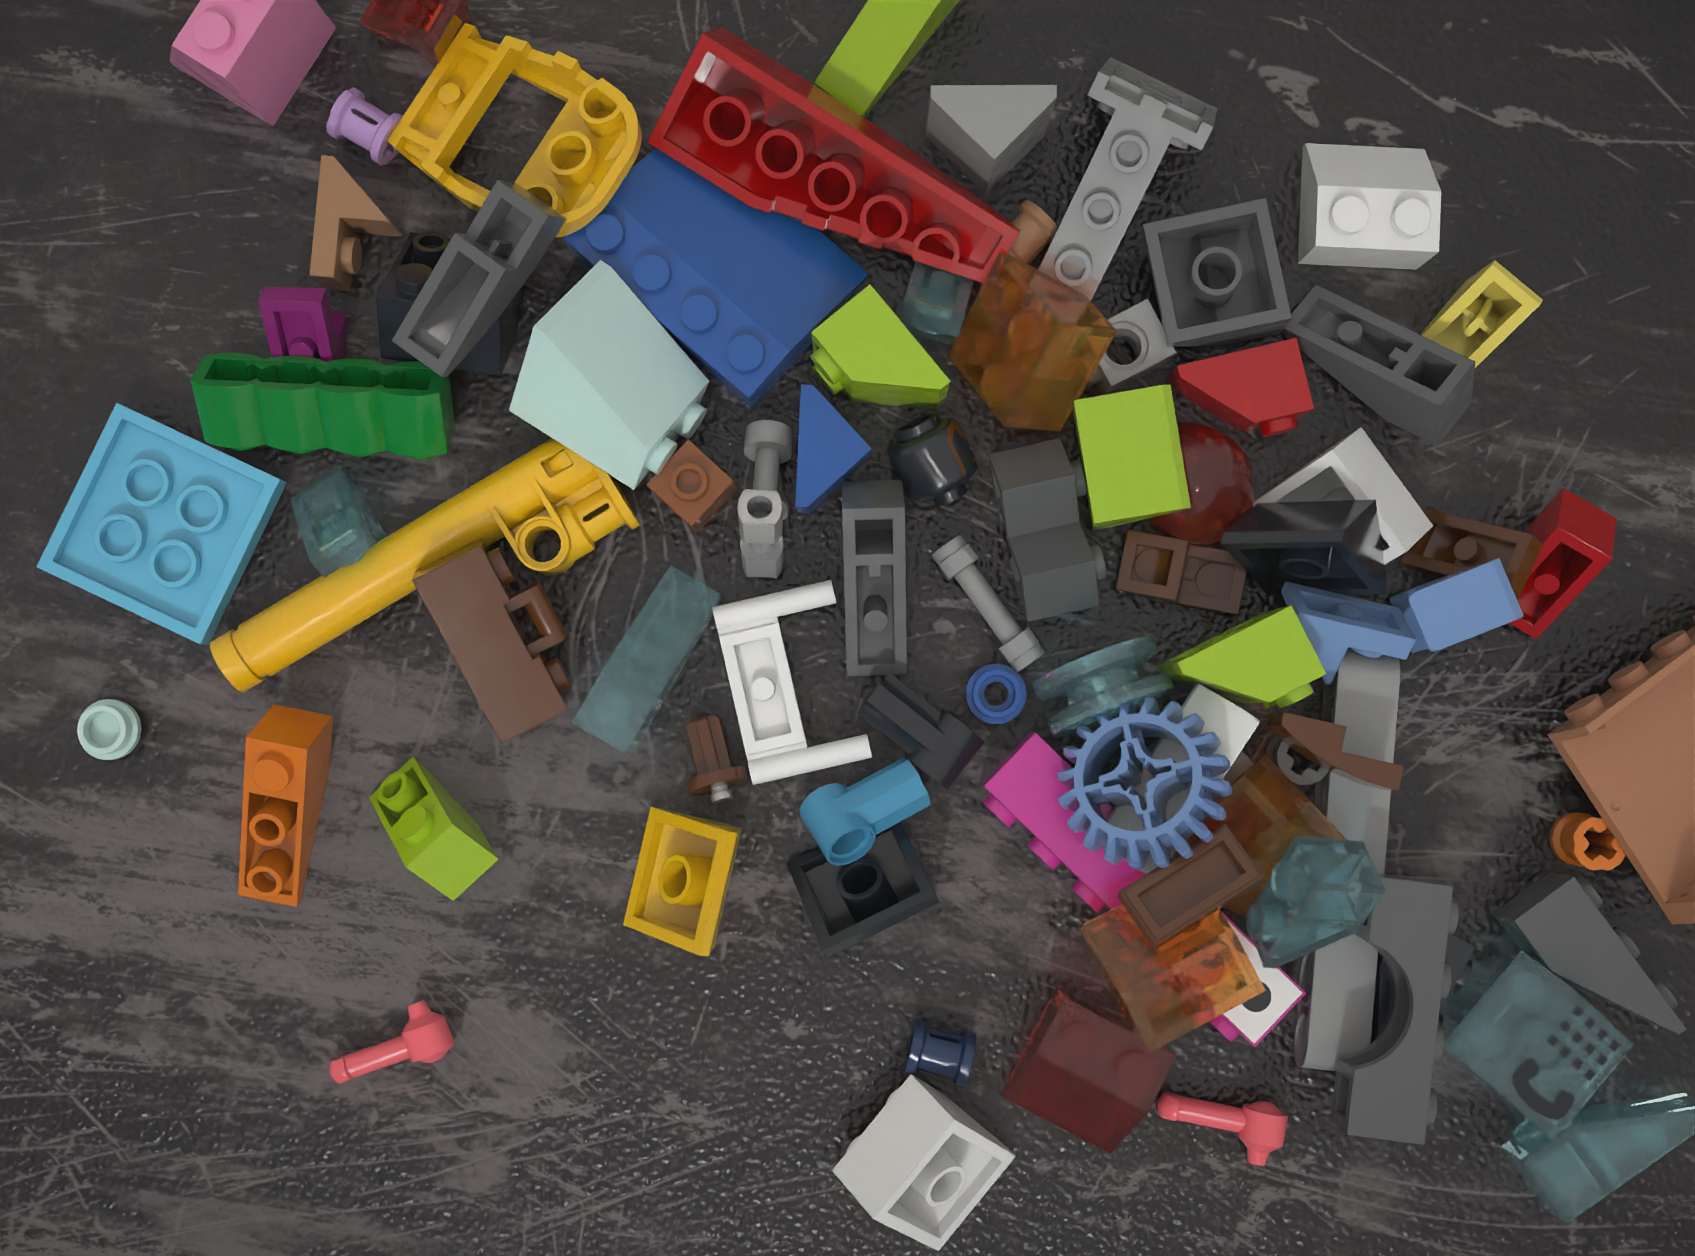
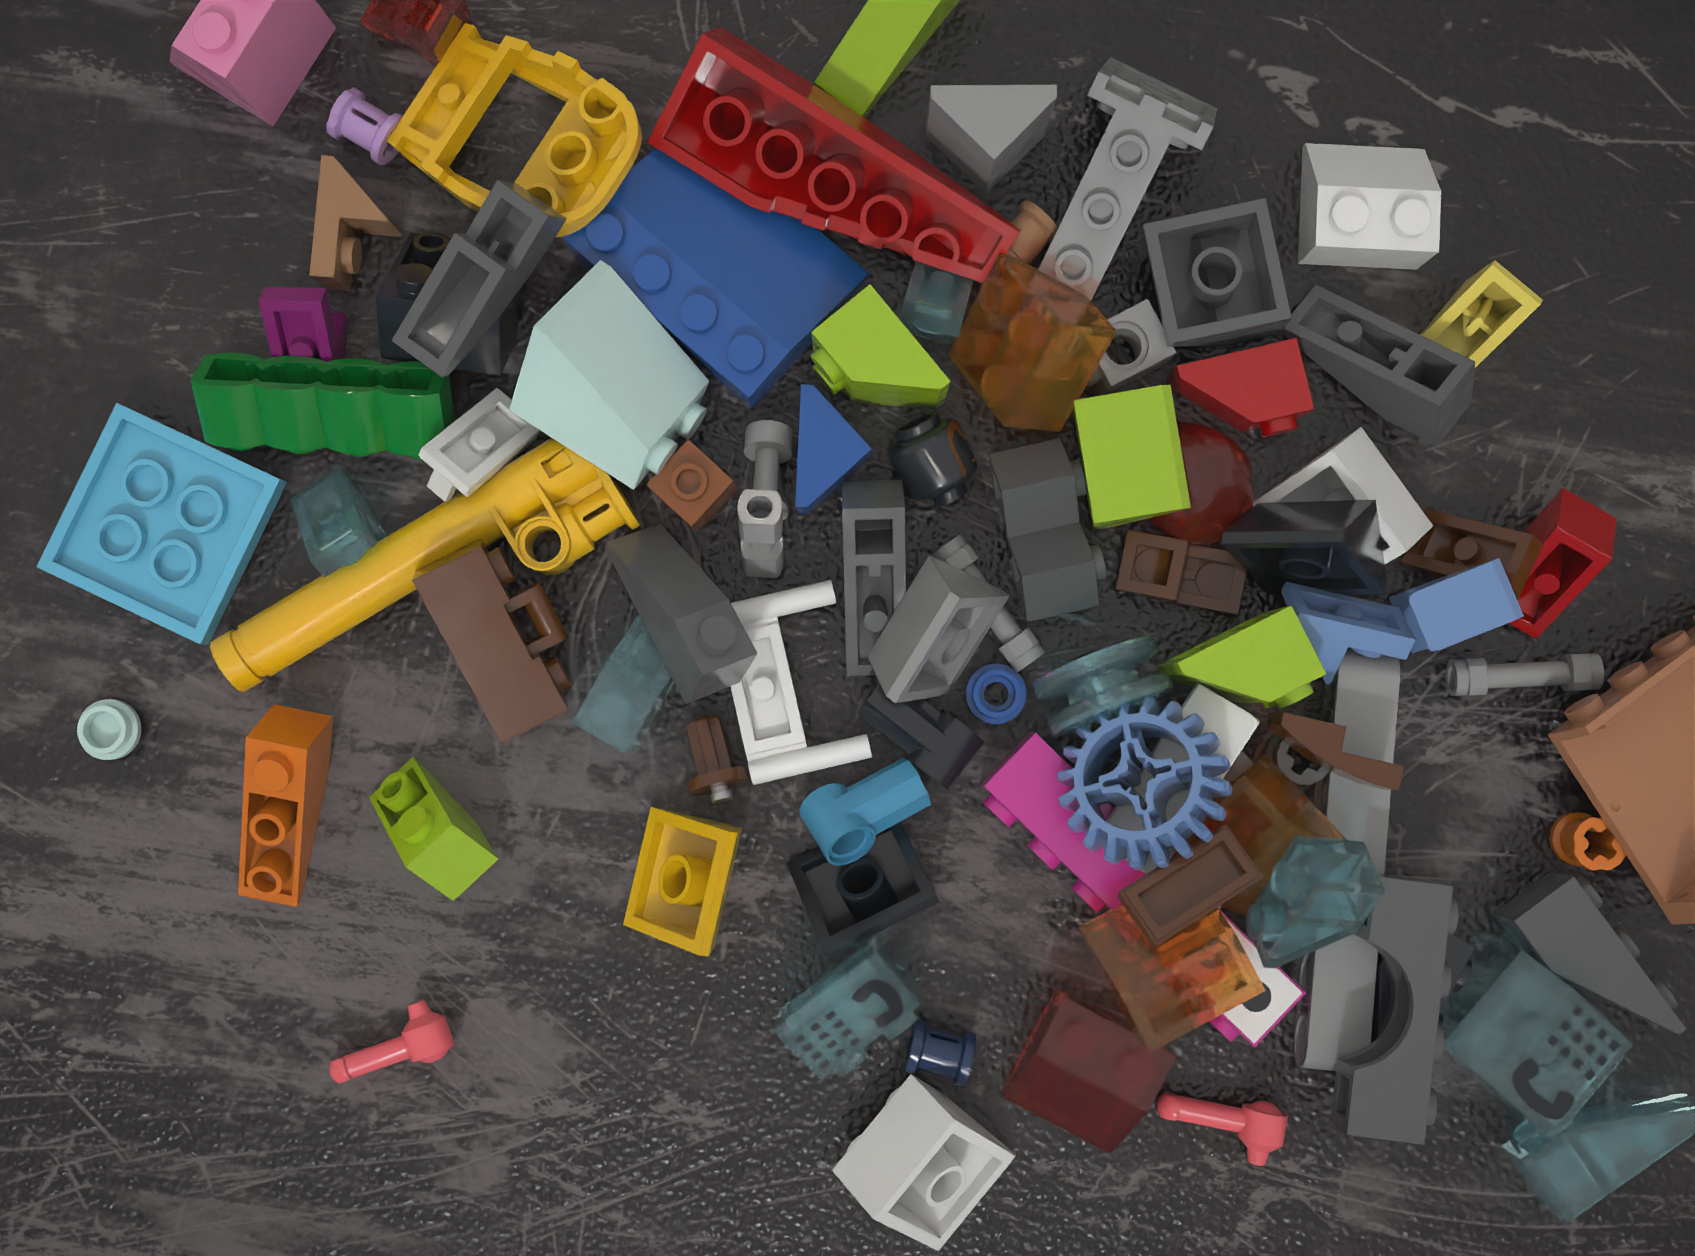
none -> white plate [418,388,541,502]
none -> dark grey slope [605,523,758,704]
none -> clear light blue slope [774,937,921,1080]
none -> light grey slope [868,555,1010,703]
none -> light grey bar [1446,653,1604,696]

